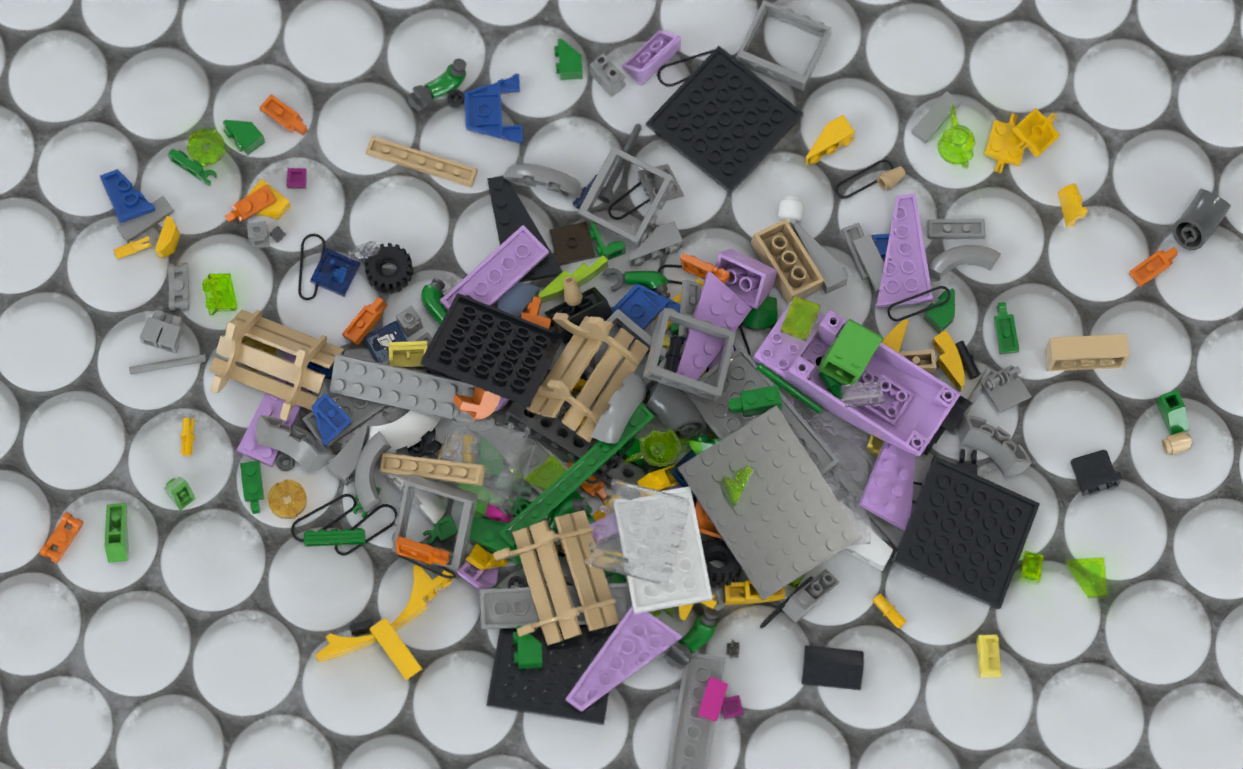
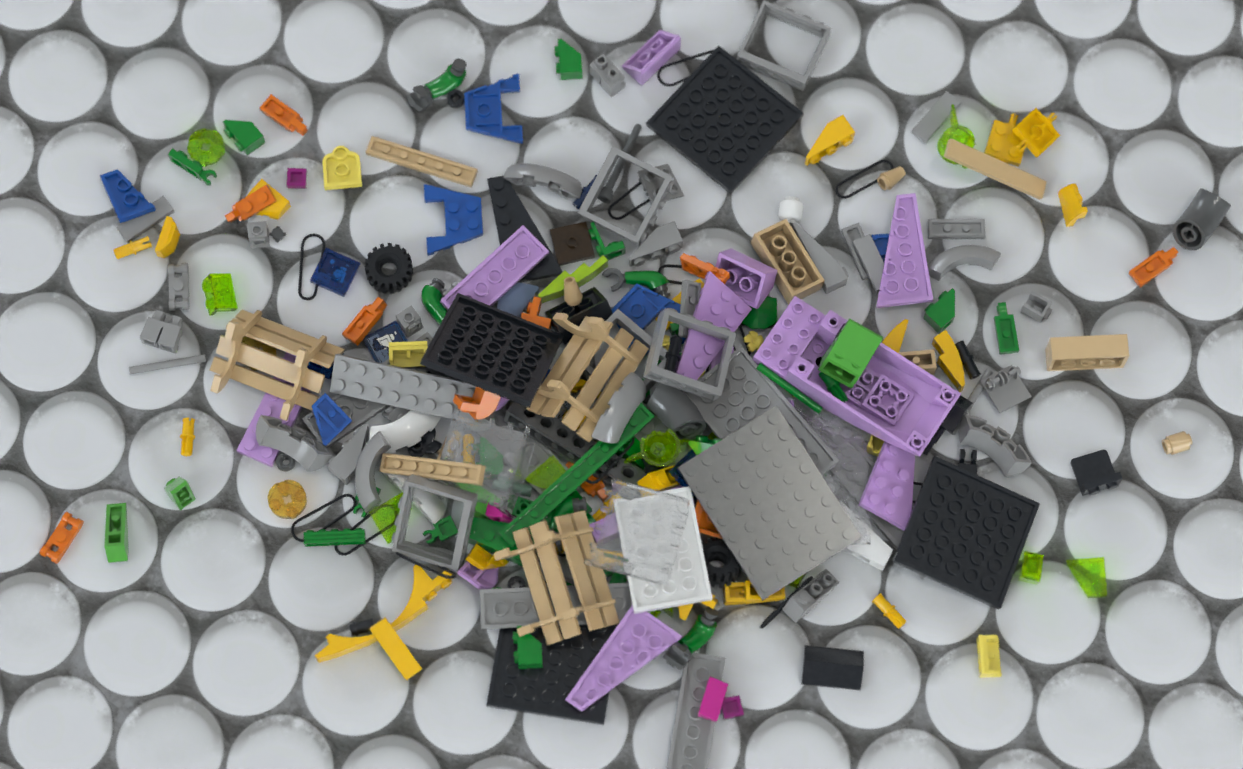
green plate [240,461,264,514] -> none
clear plate [346,241,380,259] -> none
orange hinge [396,536,450,566] -> none
clear neon green slope [722,465,754,505] -> none
clear smoke plate [726,639,740,659] -> none
green brick [728,385,782,417] -> none
clear neon green plate [780,296,821,342] -> none
clear panel [840,381,884,408] -> none
black piece [887,286,951,322] -> none
green slope [1156,389,1189,435] -> none
none -> light yellow plate [322,146,362,190]
none -> clear neon green wing [369,492,412,544]
none -> blue wing [424,184,483,256]
none -> light yellow plant [743,330,764,353]
none -> tan tile [944,138,1047,200]
none -> light grey window [1021,291,1052,323]

